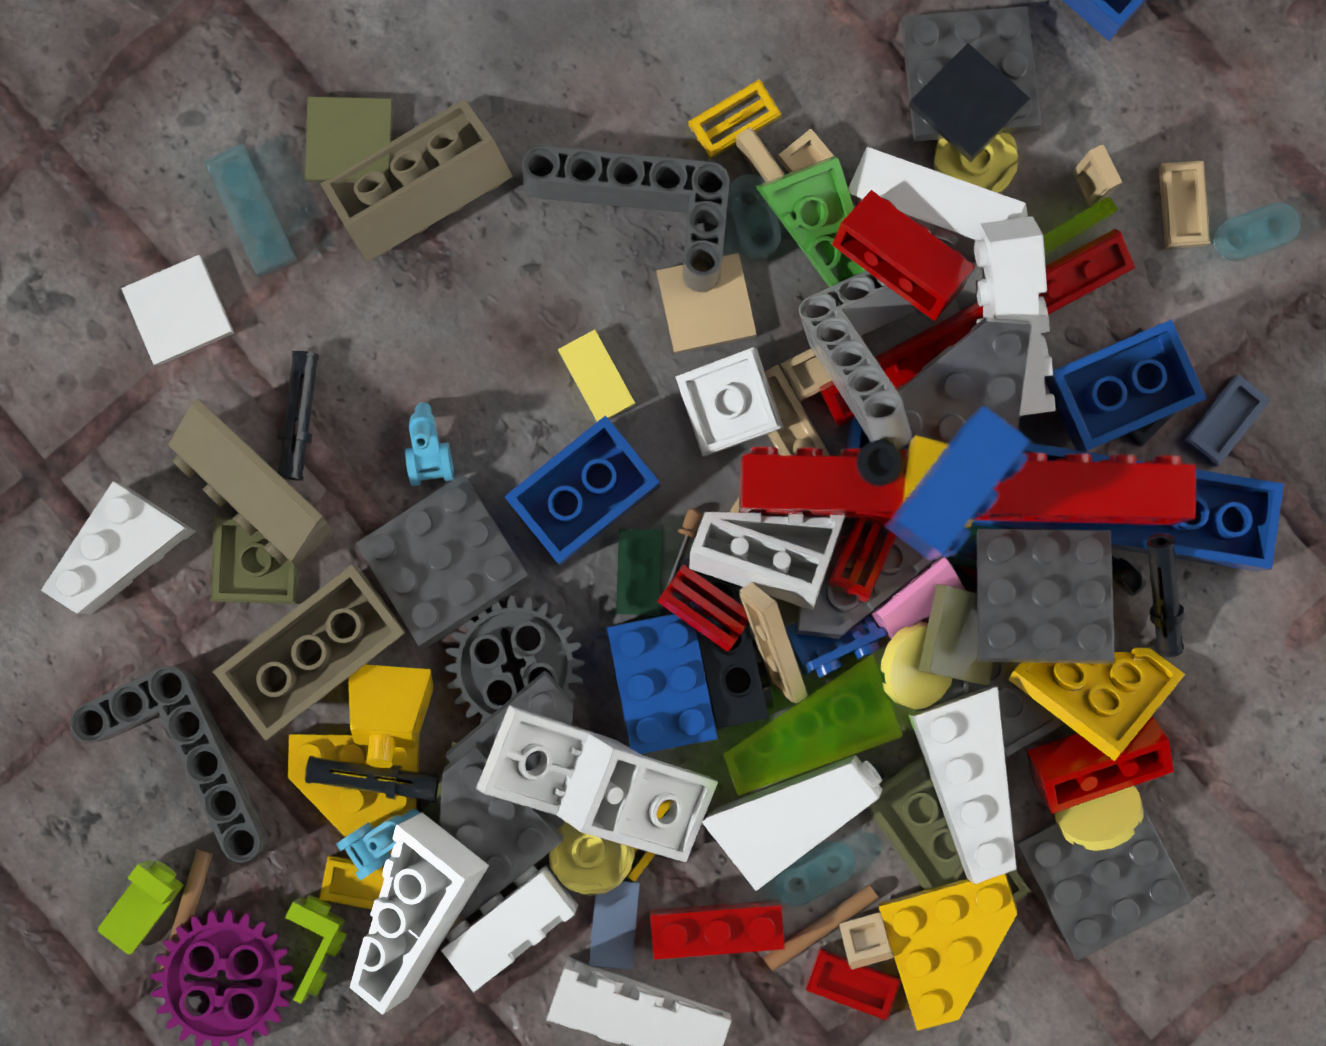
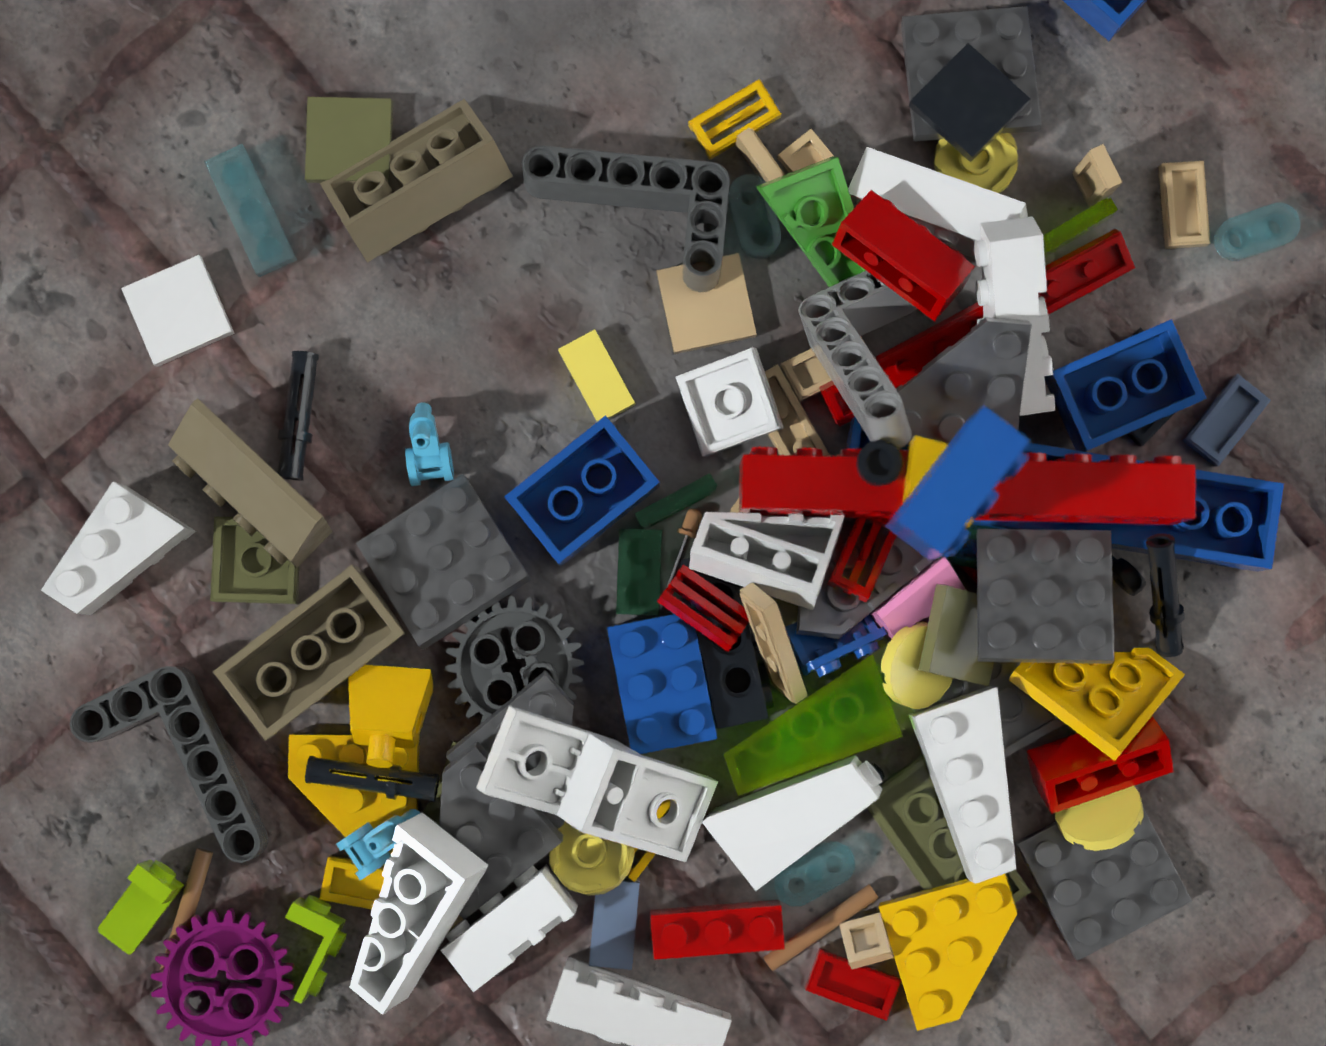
none -> clear green tile [634,473,717,530]

